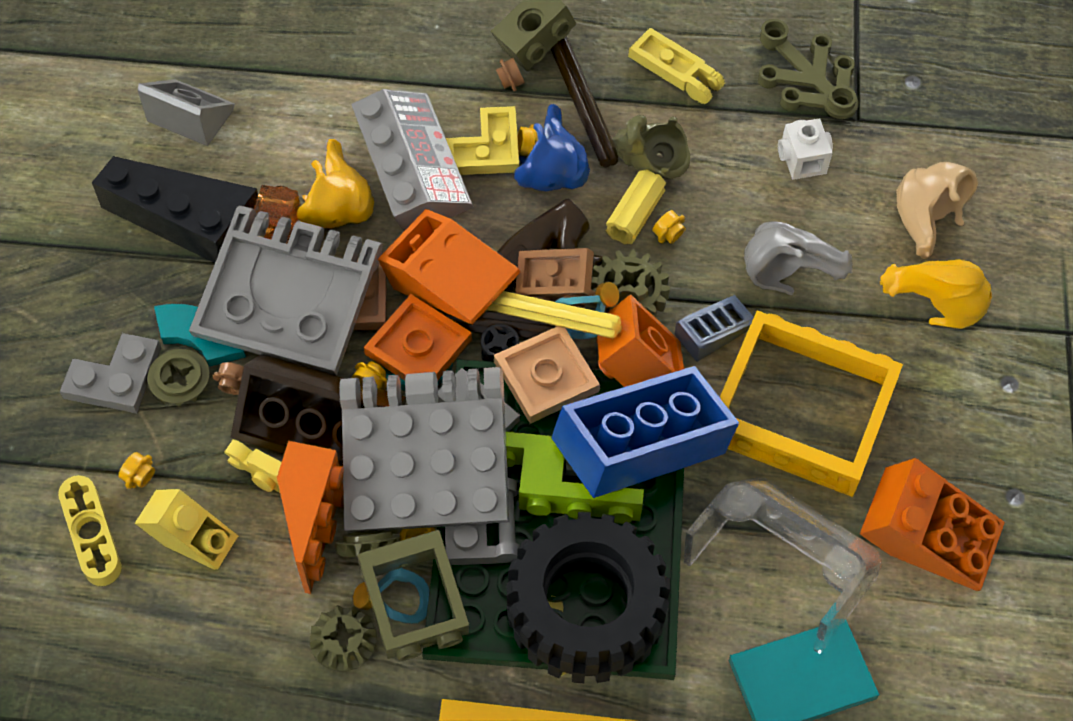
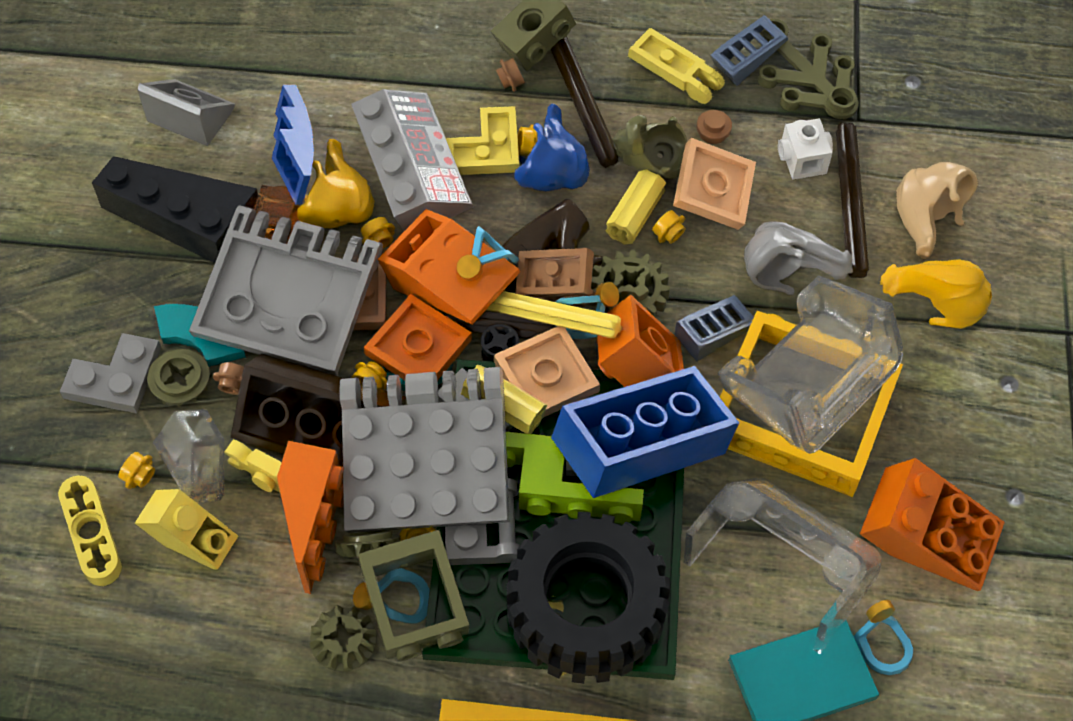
none -> clear slope [153,409,224,503]
none -> slope [272,85,314,205]
none -> yellow plate [360,217,395,248]
none -> piece [457,226,519,281]
none -> light yellow axle [461,365,547,434]
none -> light nougat plate [673,138,756,230]
none -> medium nougat plate [696,110,732,144]
none -> sand blue slope [710,15,788,86]
none -> clear windscreen [718,275,903,454]
none -> dark brown axle [836,123,869,278]
none -> medium azure piece [854,600,913,675]

